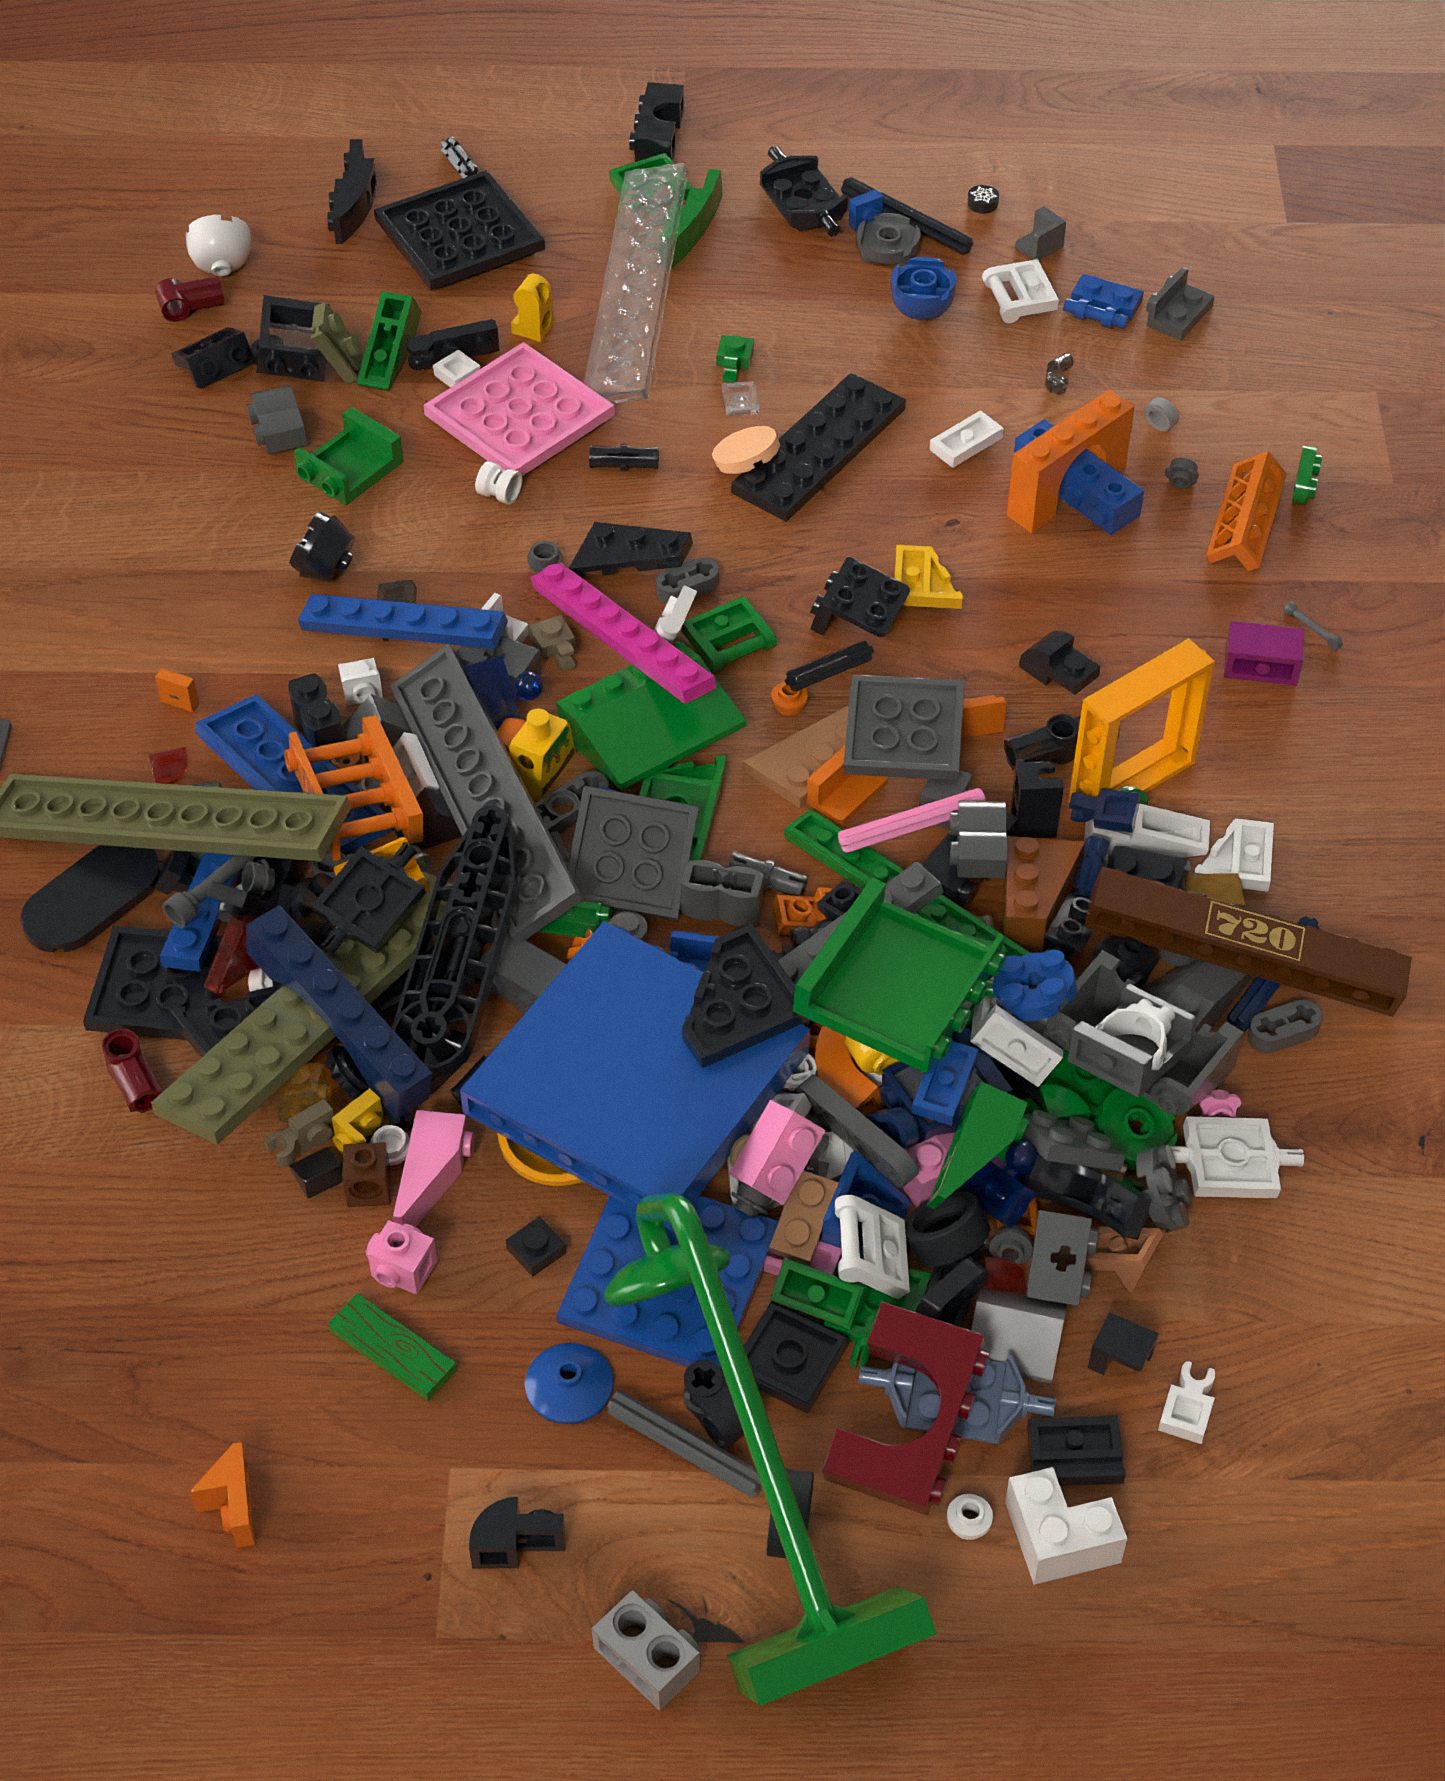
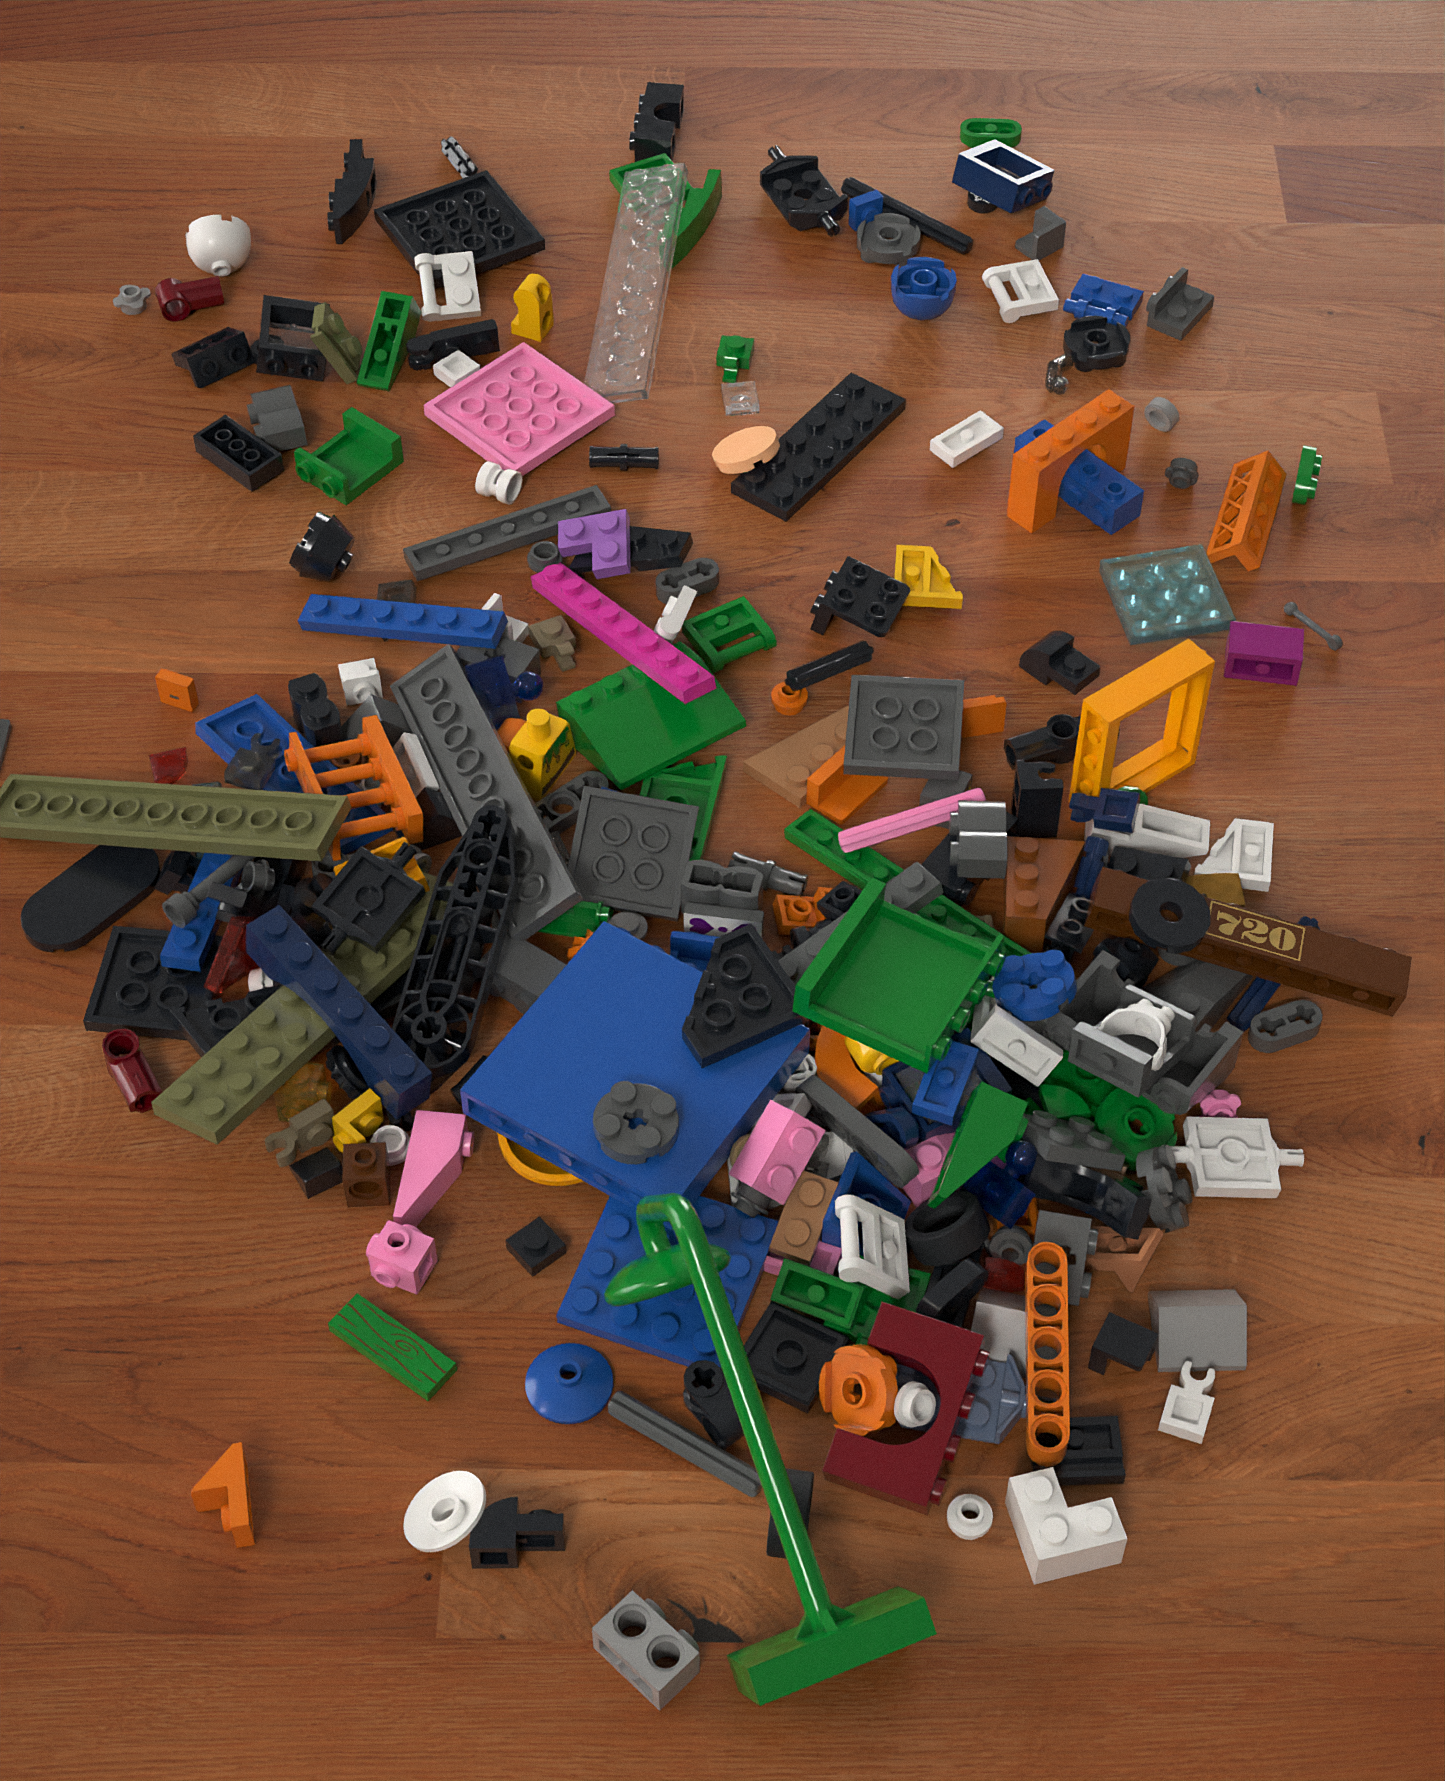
none -> light grey plate [113,285,151,315]
none -> black piece [193,415,284,492]
none -> clear smoke plate [224,733,280,790]
none -> dark grey plate [403,485,611,581]
none -> white dish [403,1471,486,1552]
none -> white plate [414,251,481,322]
none -> medium lavender plate [558,509,631,579]
none -> dark grey plate [593,1081,679,1165]
none -> tile [684,902,764,939]
none -> orange plate [819,1344,898,1436]
none -> white plate [894,1381,936,1428]
none -> dark blue window [952,140,1054,214]
none -> green plate [960,118,1022,148]
none -> orange beam [1025,1242,1070,1467]
none -> black plate [1063,316,1130,372]
none -> clear light blue plate [1099,544,1236,646]
none -> black tile [1129,877,1210,954]
none -> light grey slope [1147,1289,1247,1372]

